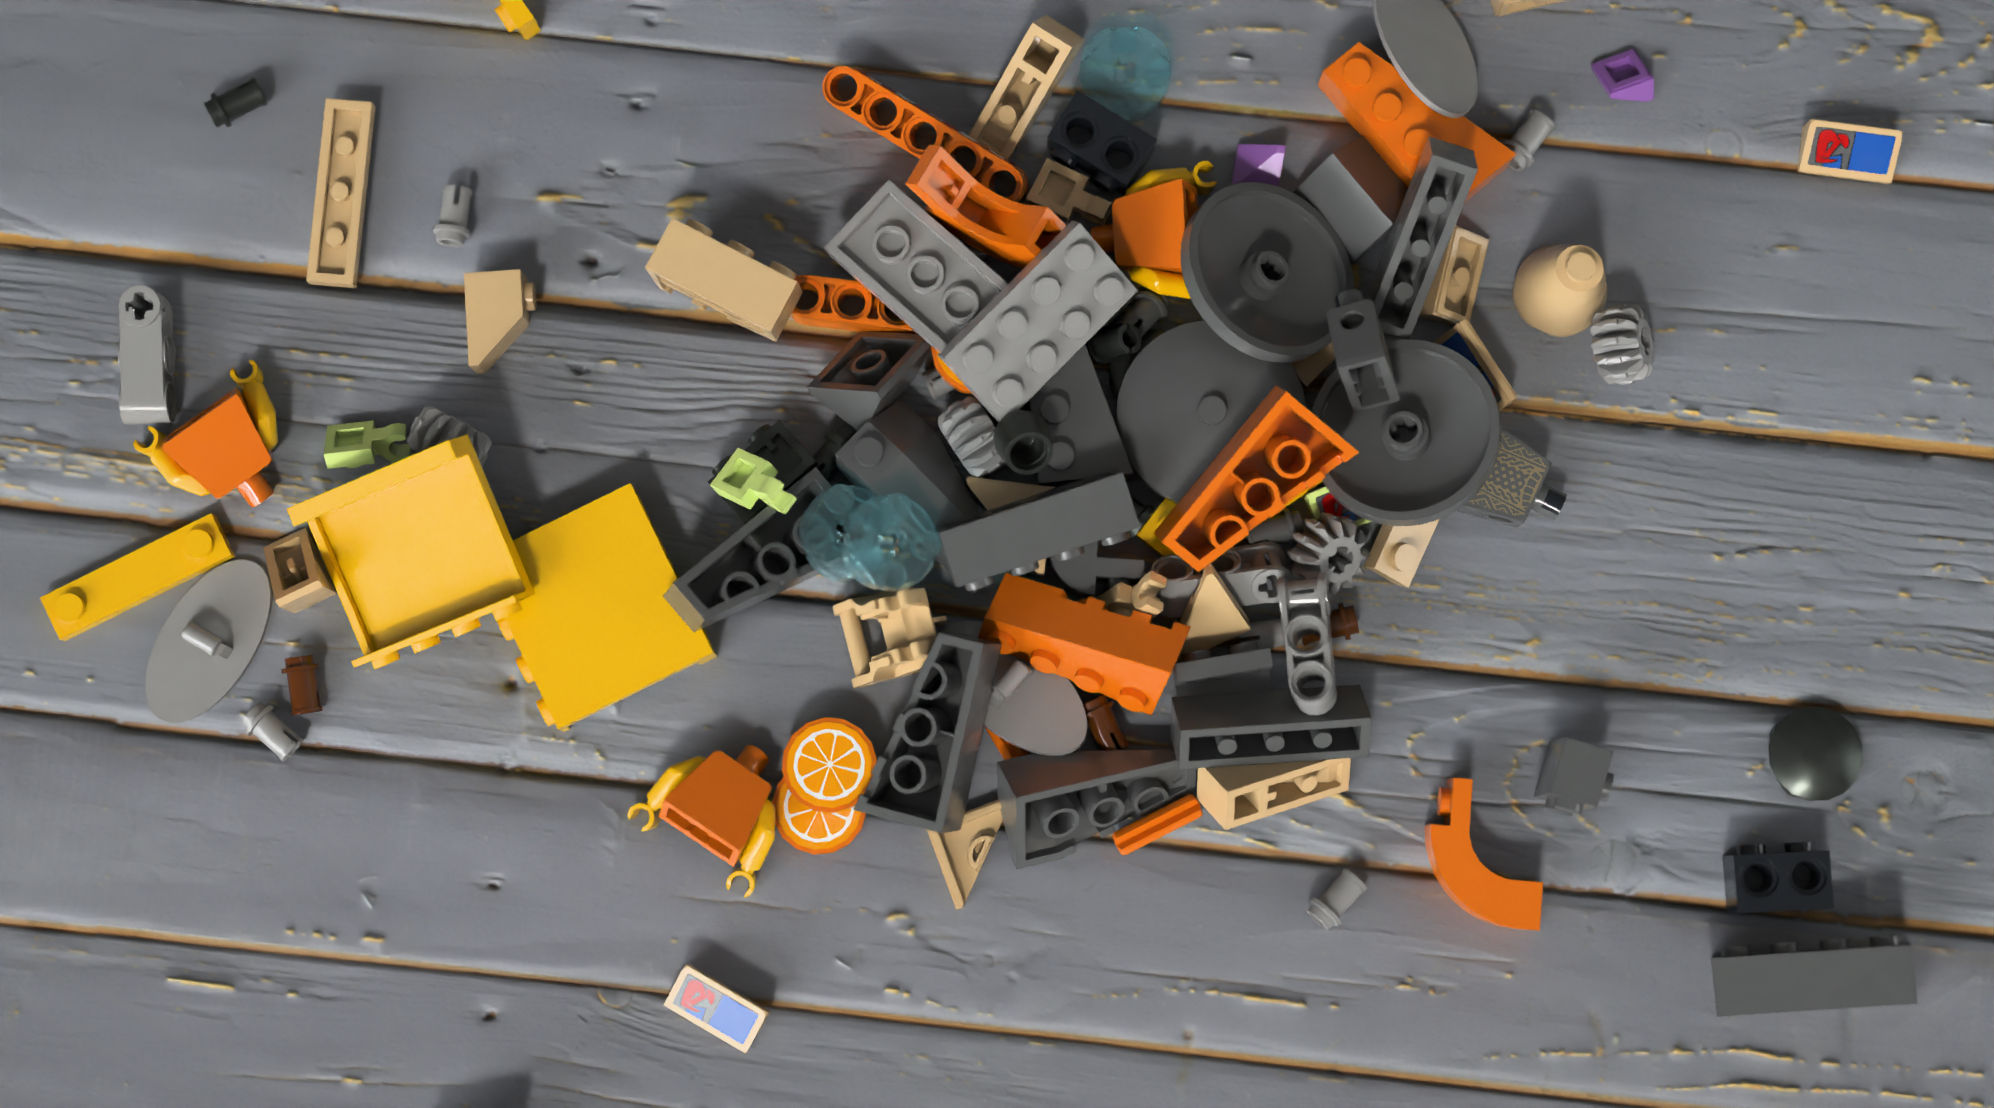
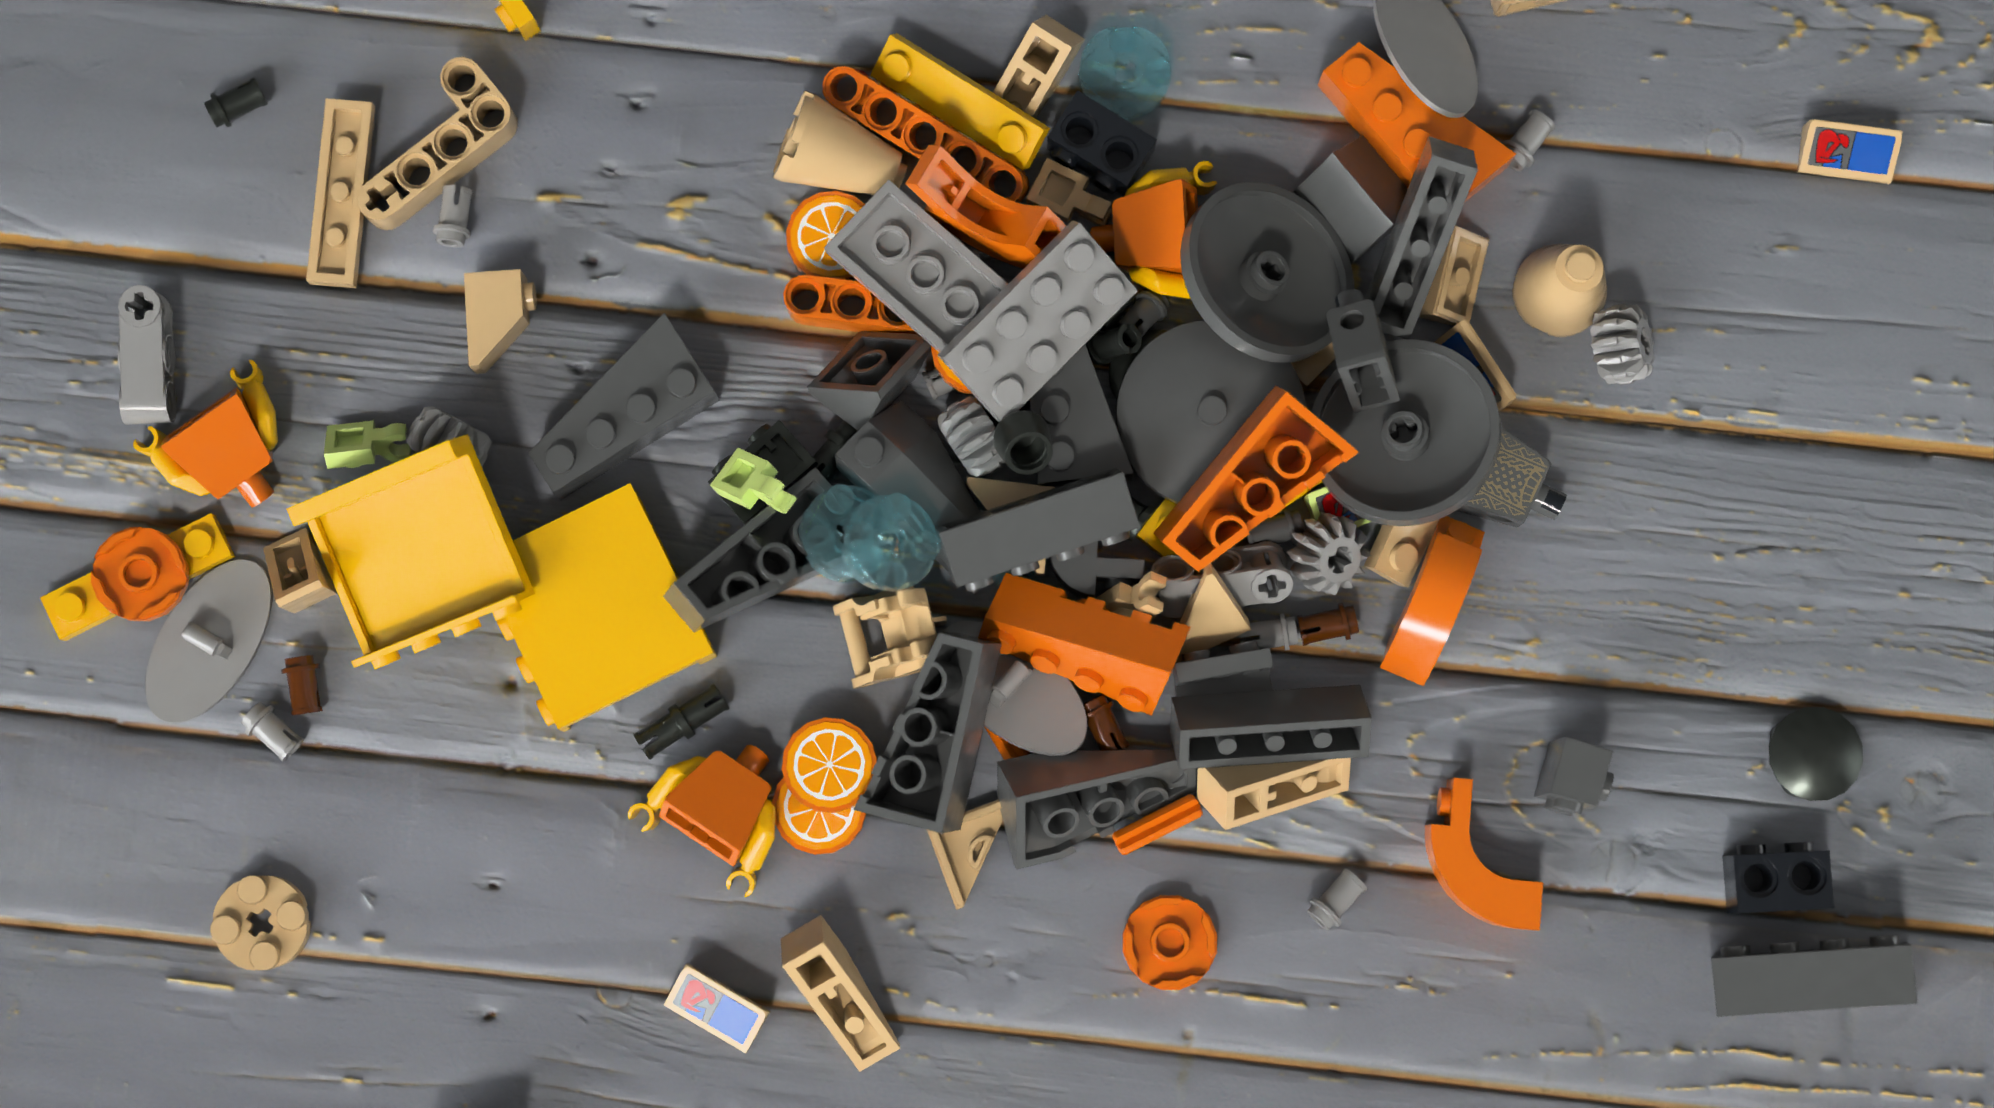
tan wedge [645,218,803,342] -> none
medium lavender slope [1231,144,1286,186] -> none
light grey piece [1277,572,1337,716] -> none
medium lavender slope [1591,48,1654,102] -> none
none -> orange tile [91,527,189,621]
none -> tan plate [210,876,311,970]
none -> tan beam [357,57,518,230]
none -> dark grey wedge [528,313,720,500]
none -> pearl dark grey pin [633,683,730,760]
none -> tan cone [773,90,907,195]
none -> tan slope [781,915,900,1072]
none -> light orange tile [786,191,865,280]
none -> yellow plate [870,33,1050,170]
none -> orange tile [1122,895,1217,990]
none -> orange arch [1379,516,1485,686]

